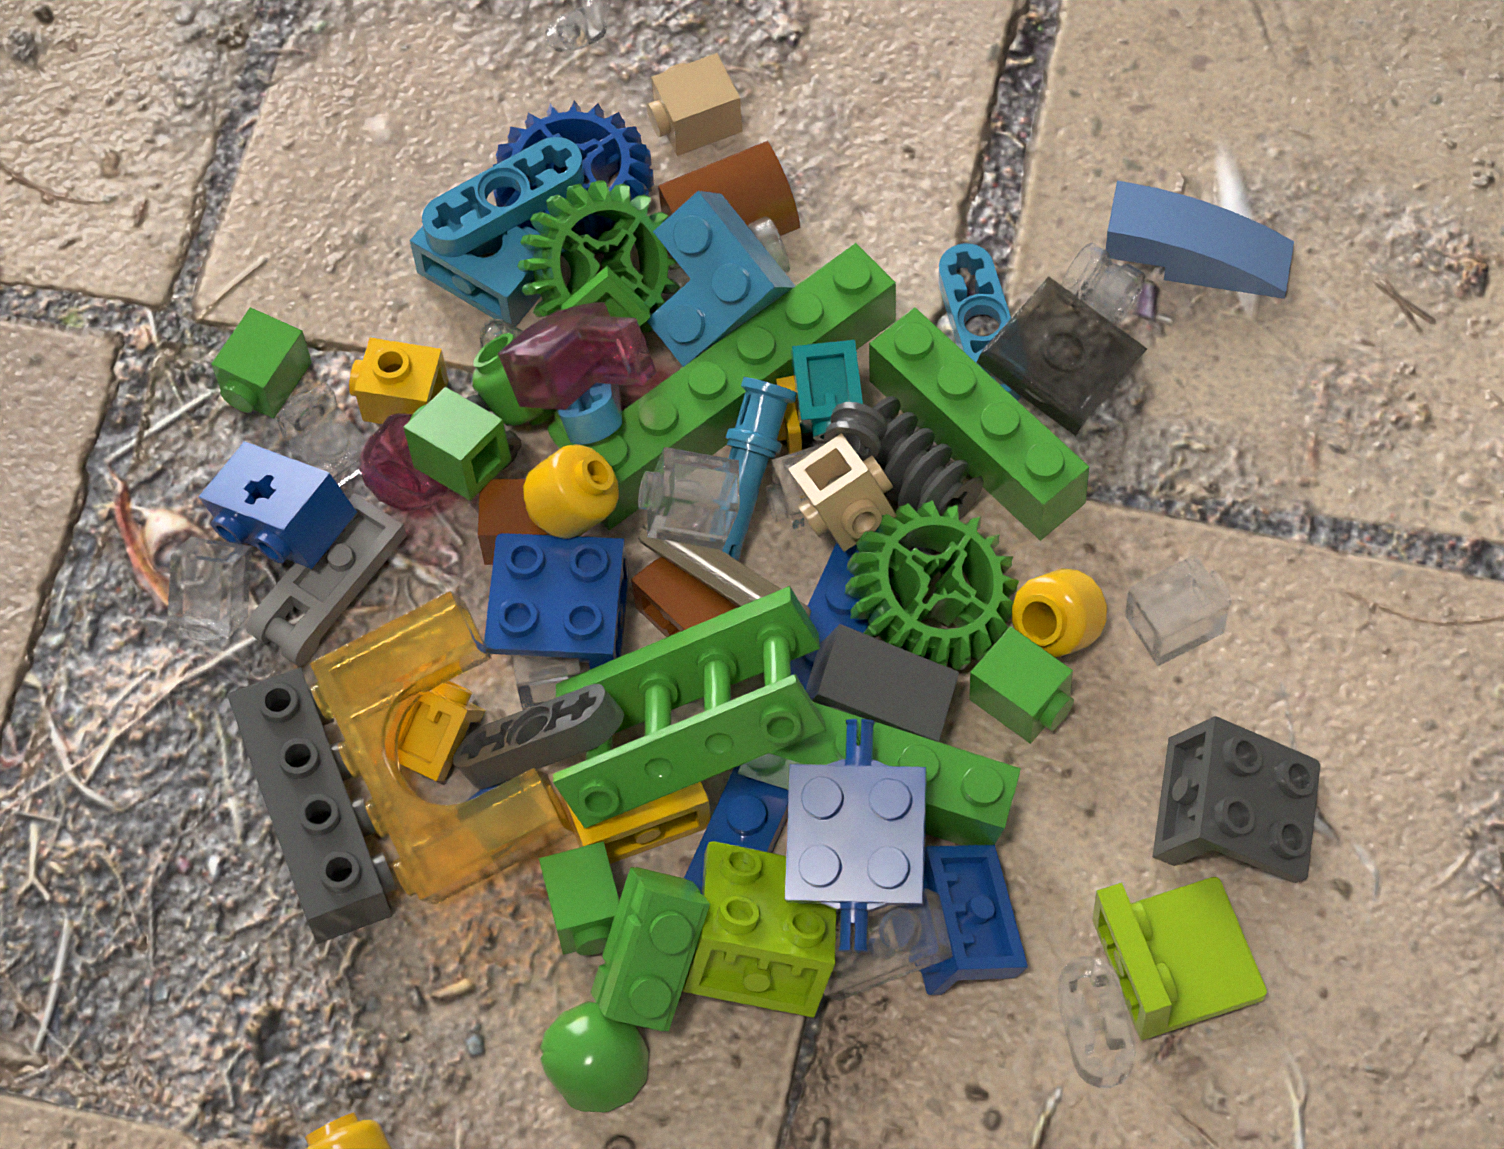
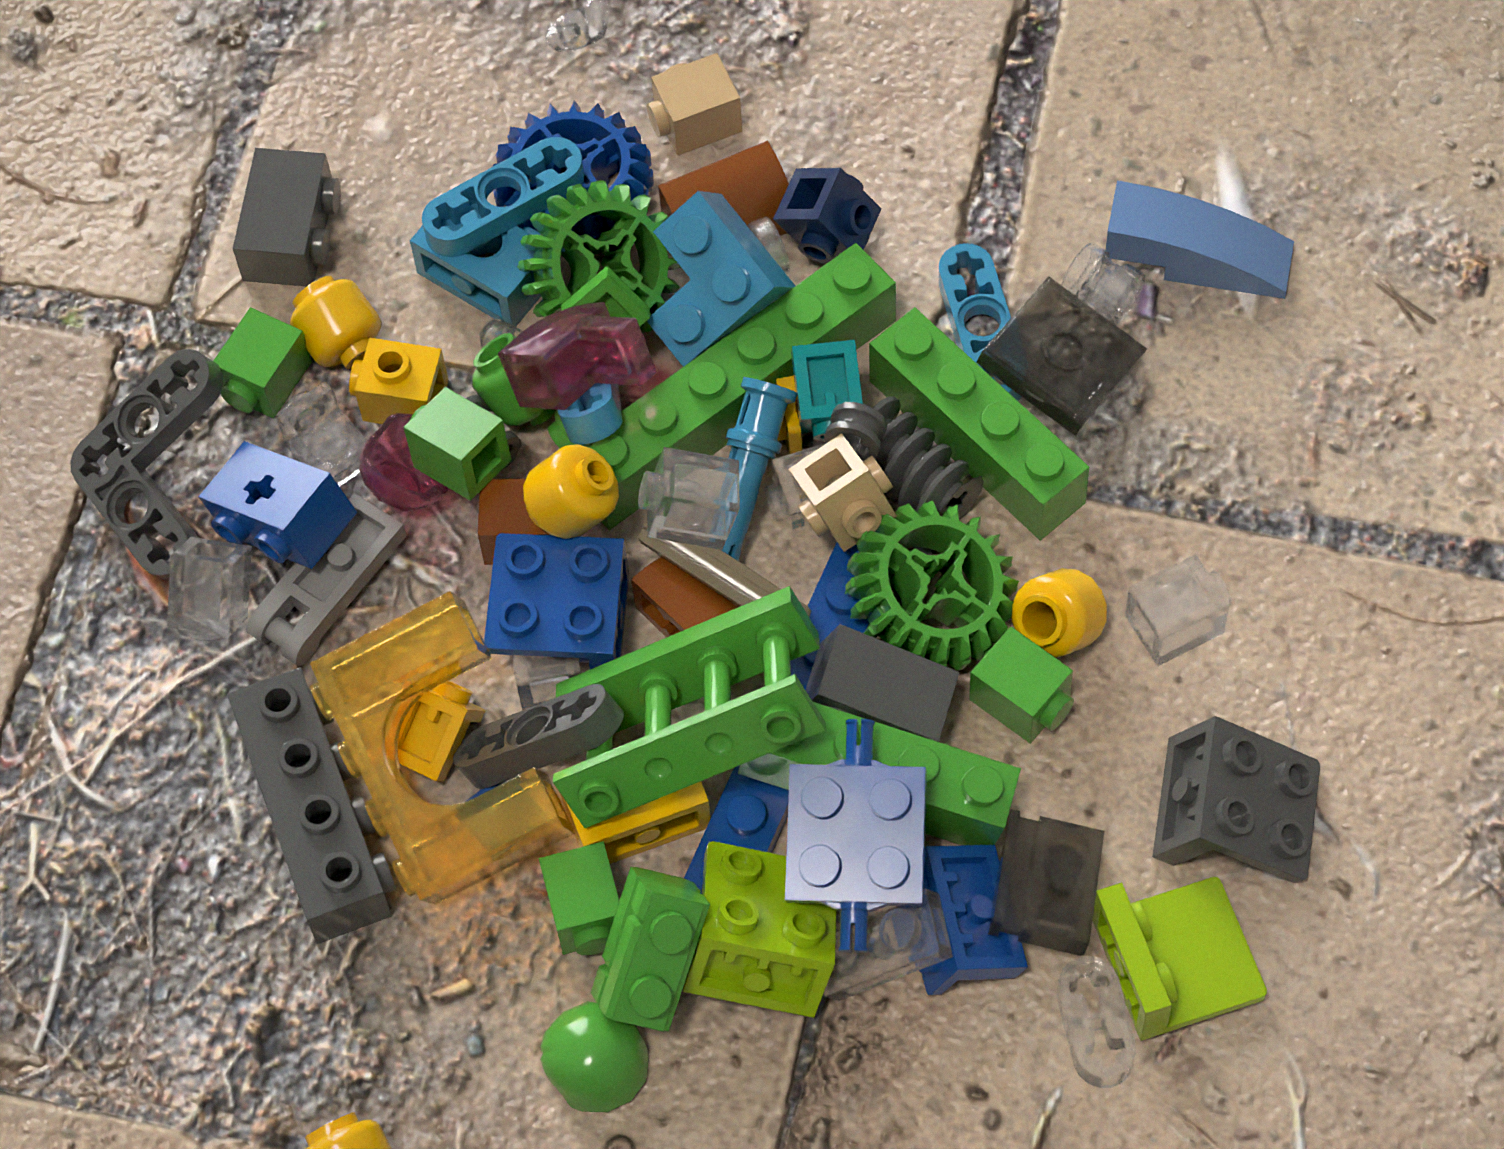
none -> dark grey beam [70,349,223,583]
none -> dark grey brick [233,148,341,287]
none -> yellow head [290,276,382,369]
none -> dark blue brick [773,168,882,263]
none -> clear smoke plate [988,809,1105,956]

